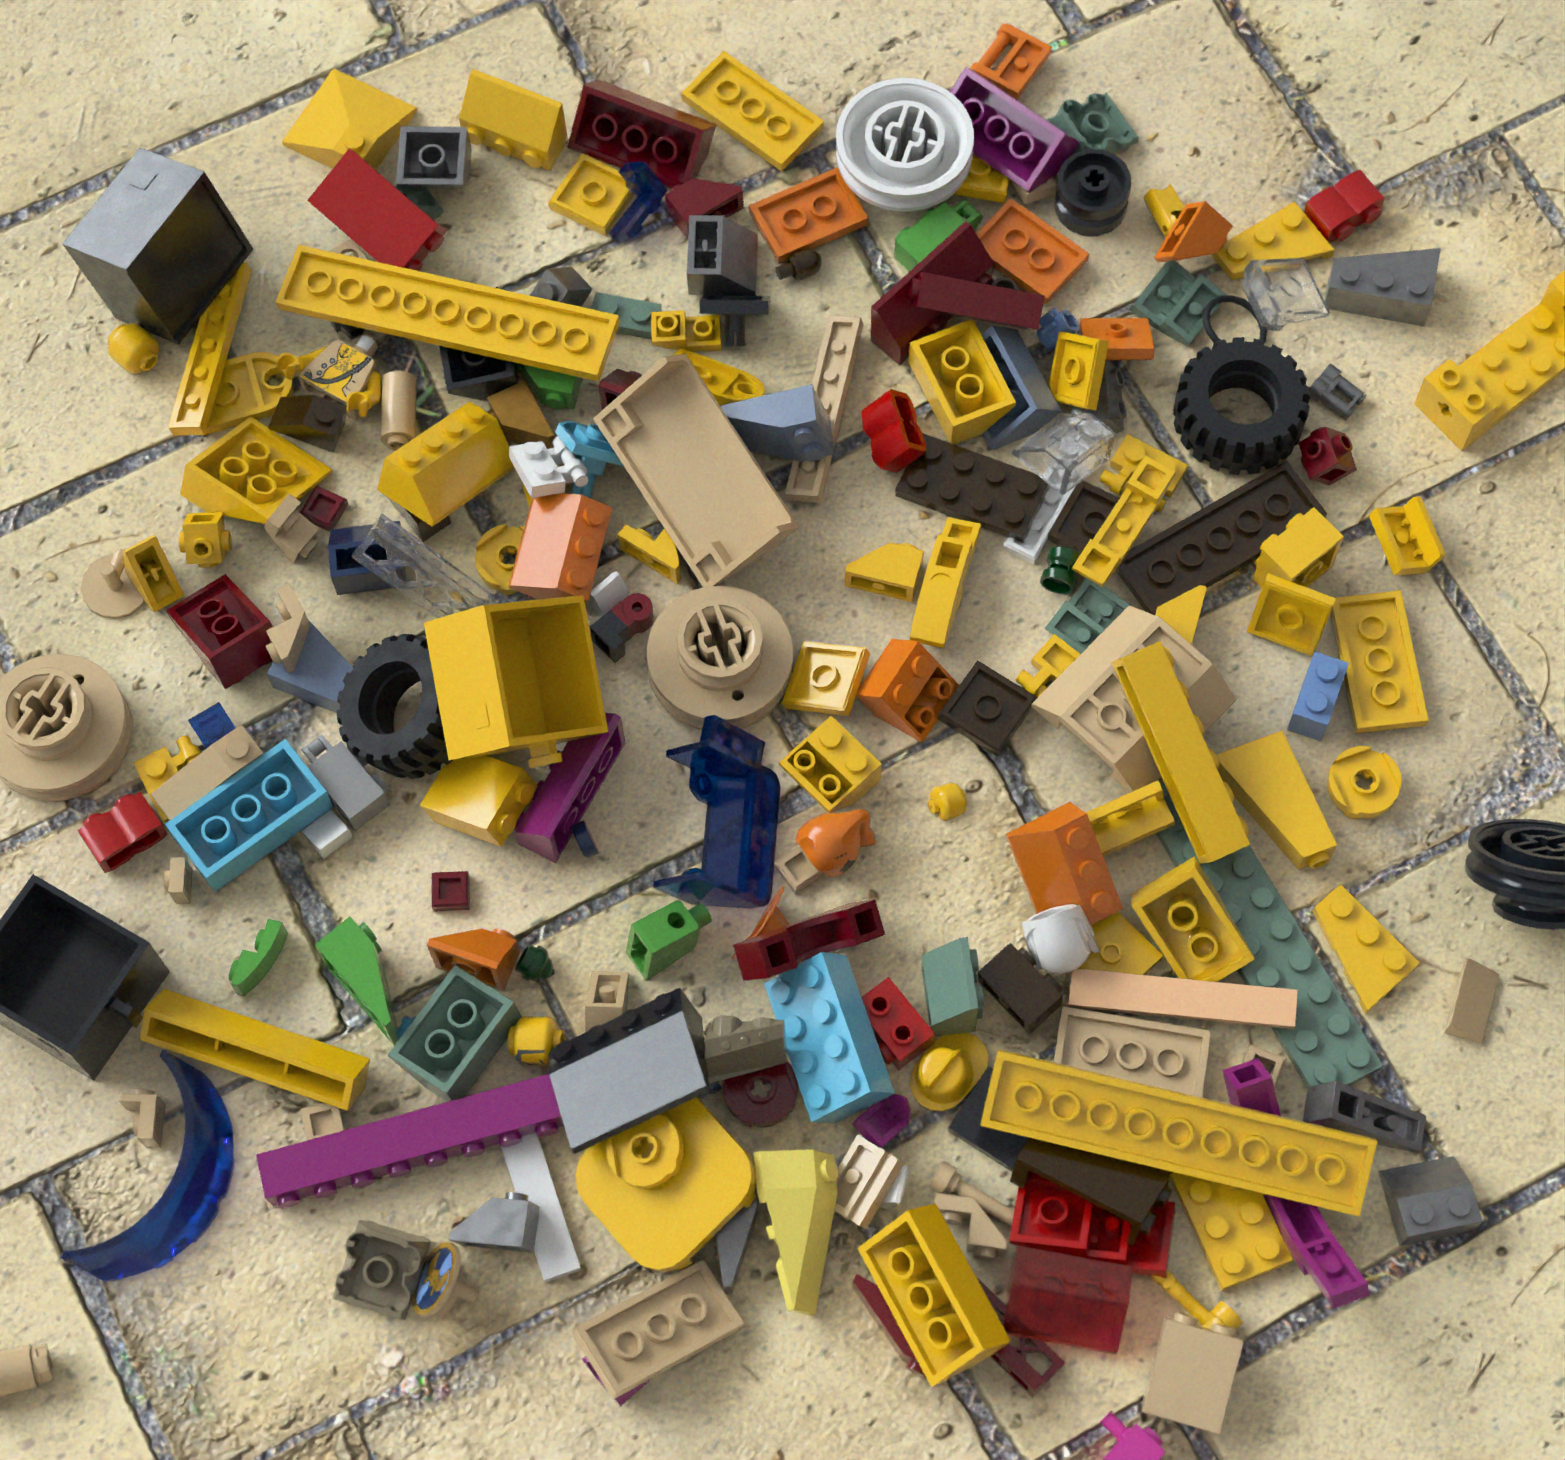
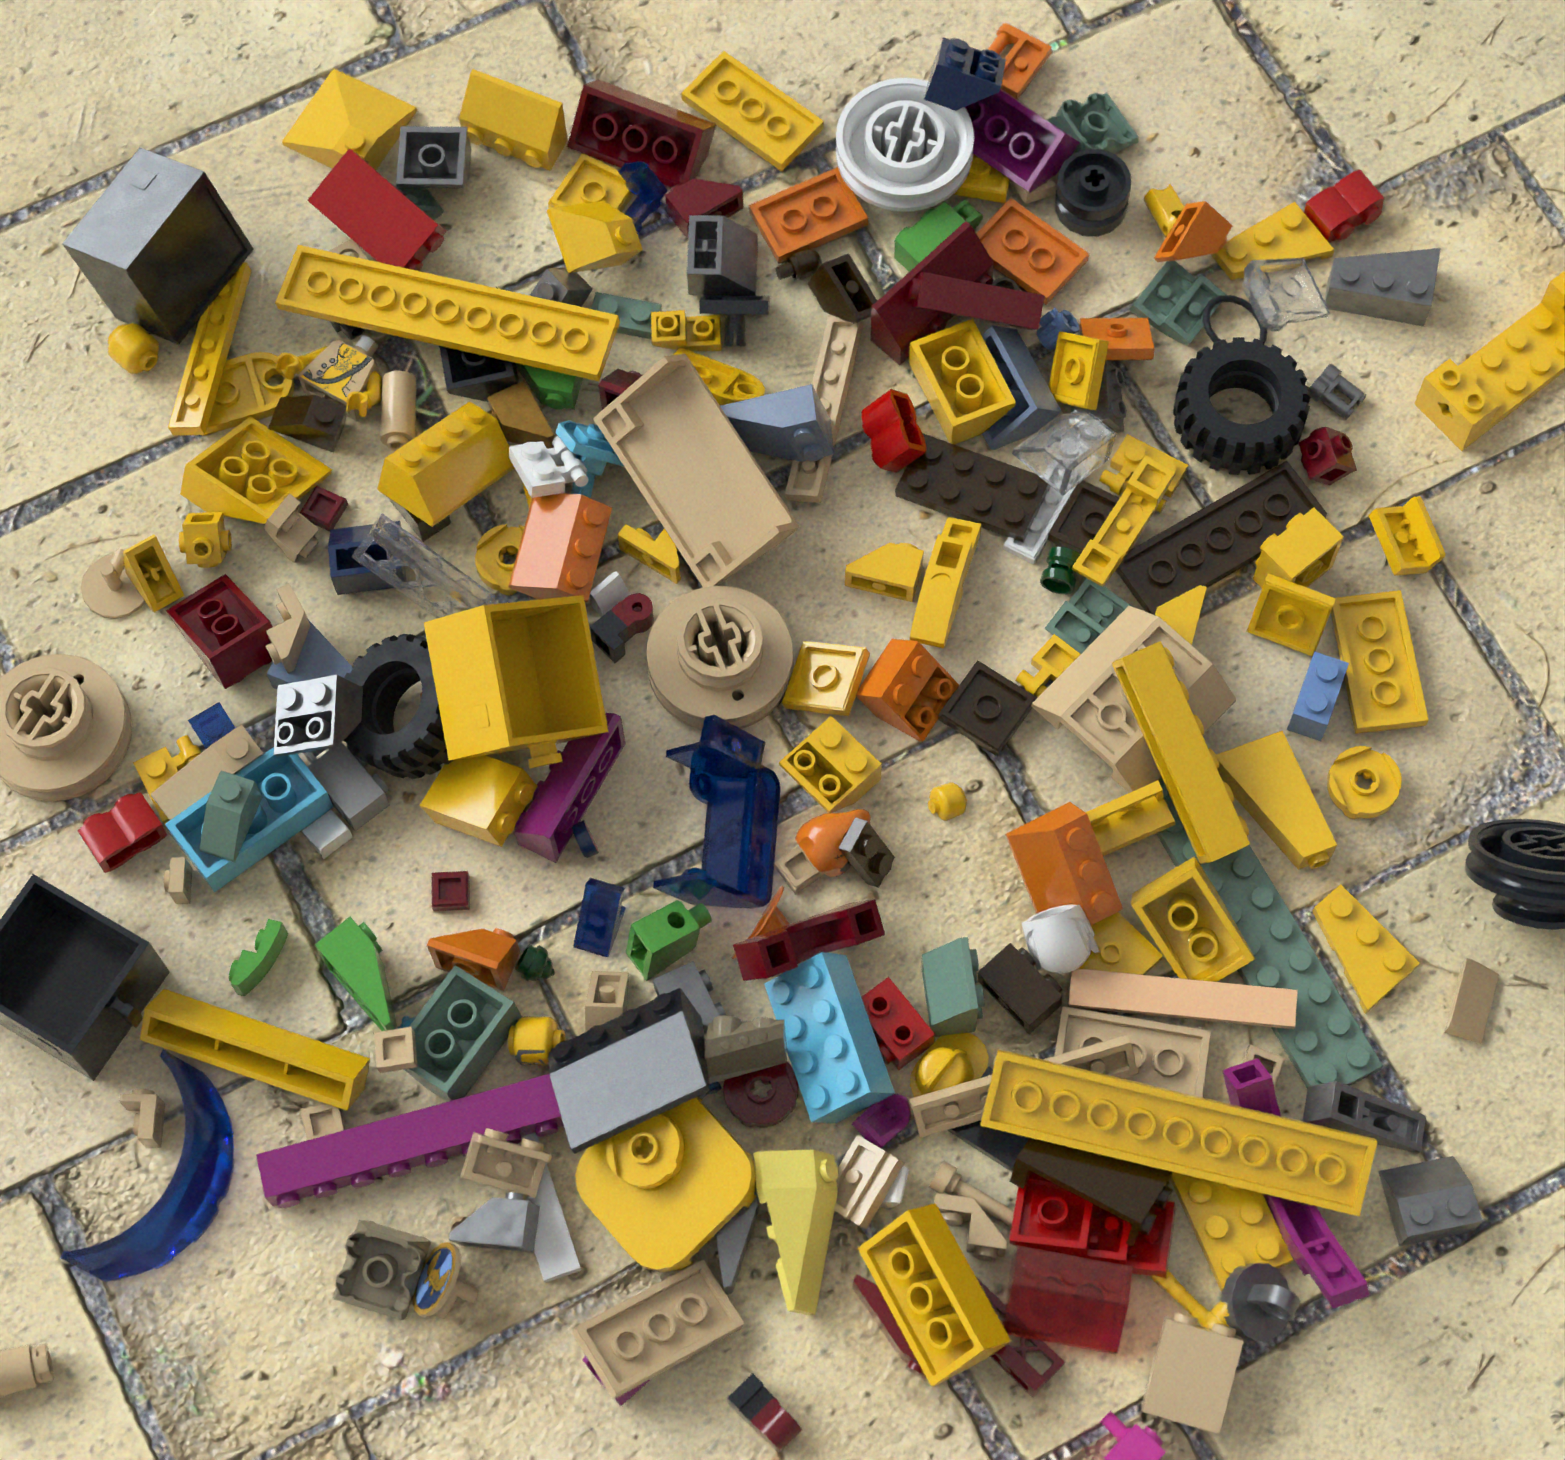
none -> sand green slope [200,771,263,862]
none -> flat silver slope [273,675,363,757]
none -> tan plate [374,1027,417,1073]
none -> tan bracket [460,1128,552,1198]
none -> yellow slope [546,201,643,273]
none -> clear blue slope [573,878,626,958]
none -> flat silver slope [653,961,727,1035]
none -> leg [727,1373,802,1452]
none -> dark brown slope [807,253,877,324]
none -> dark brown plate [838,817,895,888]
none -> tan plate [909,1035,1138,1138]
none -> dark blue slope [924,37,1006,111]
none -> flat silver tile [1222,1263,1300,1341]

